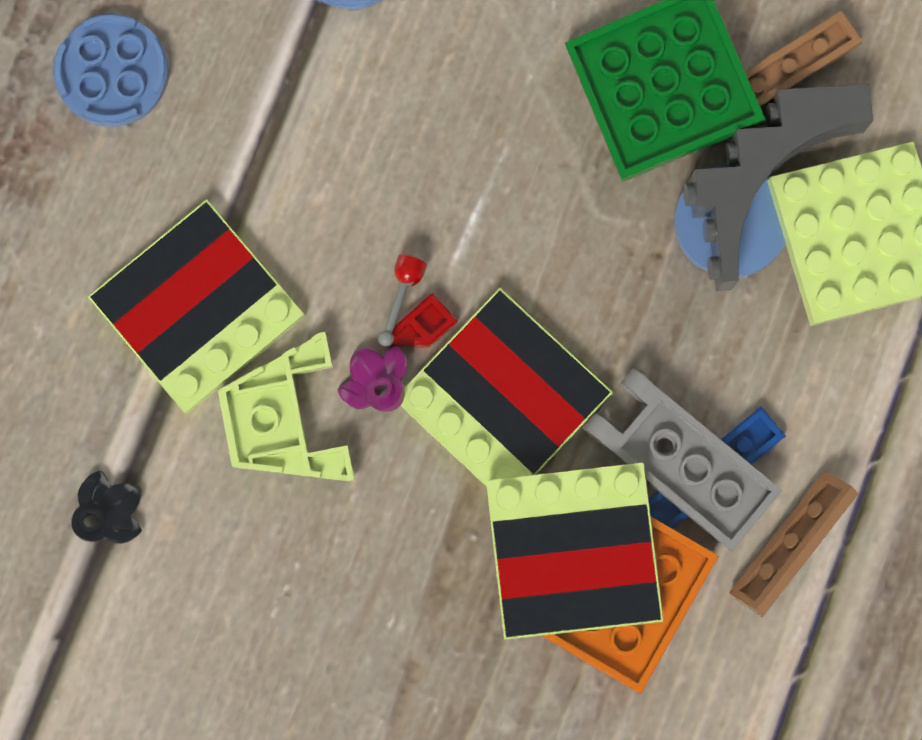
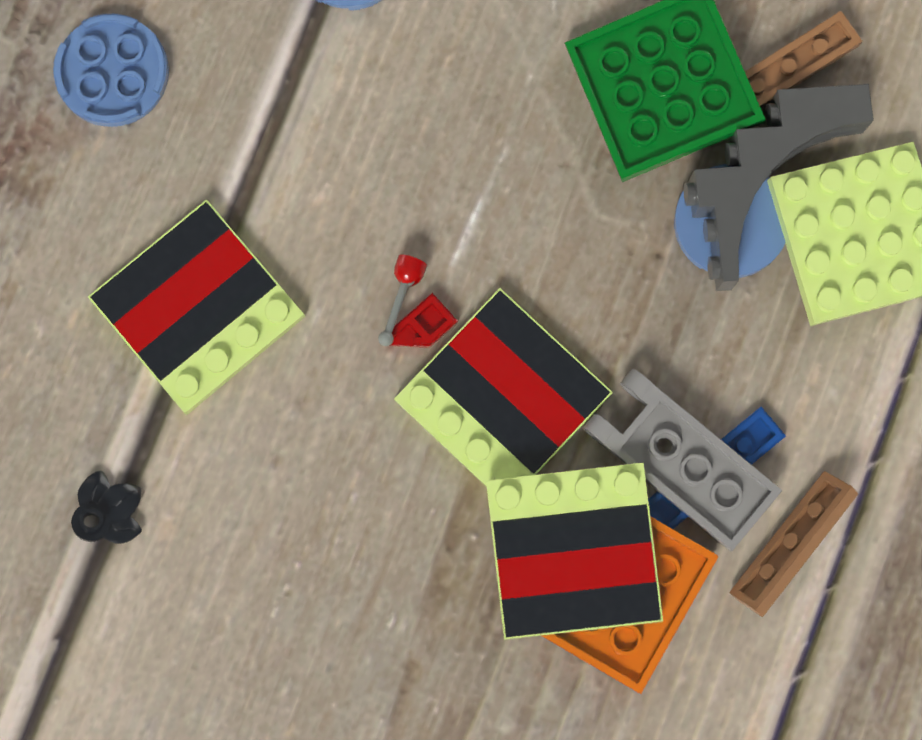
yellowish green wing [218,332,355,482] -> none
magenta plate [338,346,408,412] -> none

